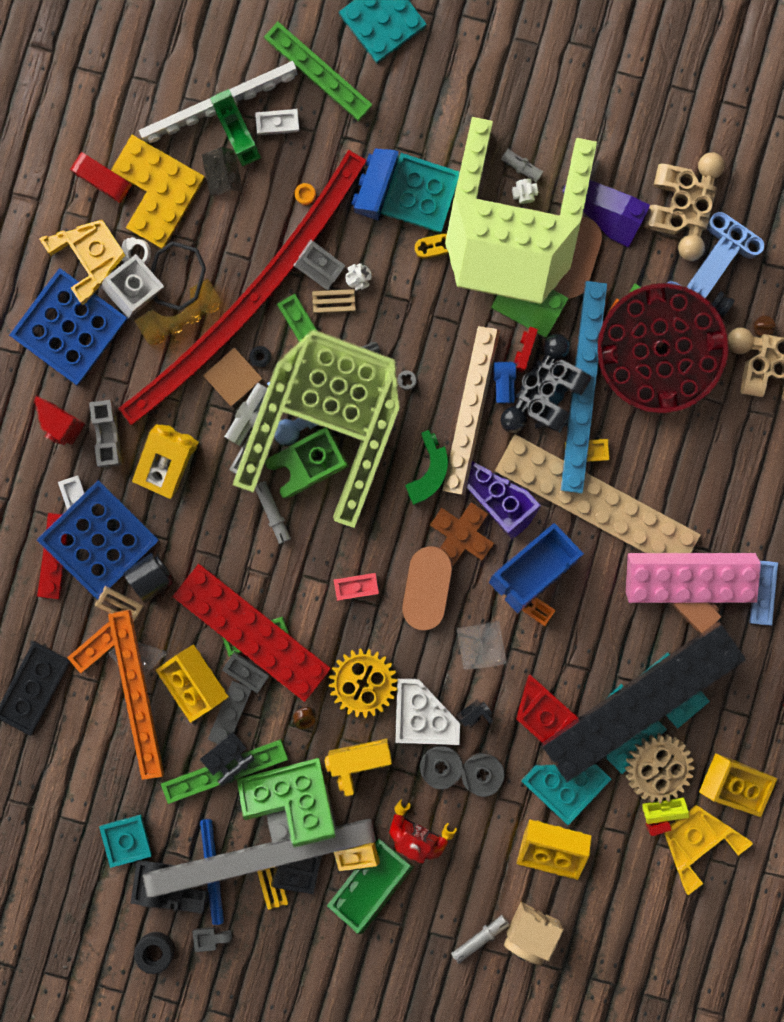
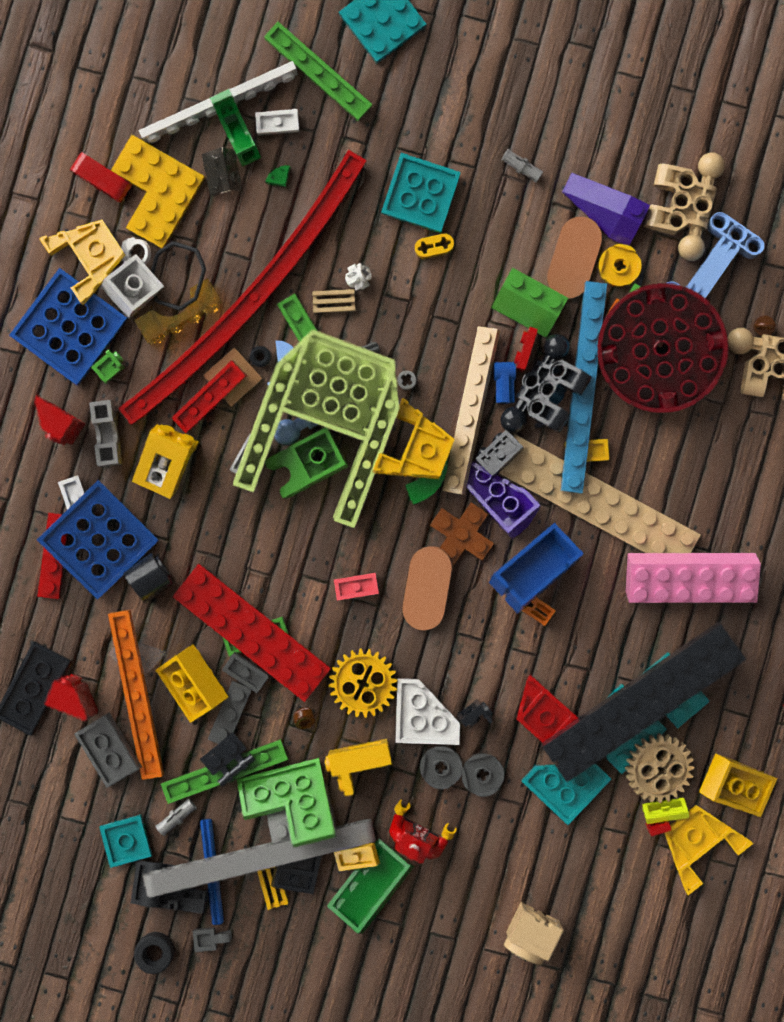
orange plate [67,622,114,673] -> none
tan tile [95,586,143,623] -> none
light grey piece [224,383,267,446] -> none
light grey pin [255,481,291,544] -> none
light grey plate [293,240,345,290] -> none
light orange tile [295,183,316,206] -> none
blue slope [352,149,399,221] -> none
yellowish green wedge [445,117,597,304] -> none
light grey pin [451,914,510,964] -> none
clear slope [456,621,507,670] -> none
white gear [512,179,539,204] -> none
yellow slope [517,819,591,880] -> none
nougat slope [670,603,721,634] -> none
black wheel [711,291,735,318] -> none
light blue tile [749,561,778,626] -> none
none -> red slope [45,674,98,721]
none -> dark grey tile [74,713,142,788]
none -> bright green bracket [91,349,125,384]
none -> light grey pin [156,798,197,836]
none -> red plate [172,360,247,434]
none -> green tile [265,165,291,188]
none -> light blue tile [276,341,293,362]
none -> yellow wing [372,398,455,479]
none -> bracket [475,430,524,478]
none -> yellow plate [598,244,642,287]

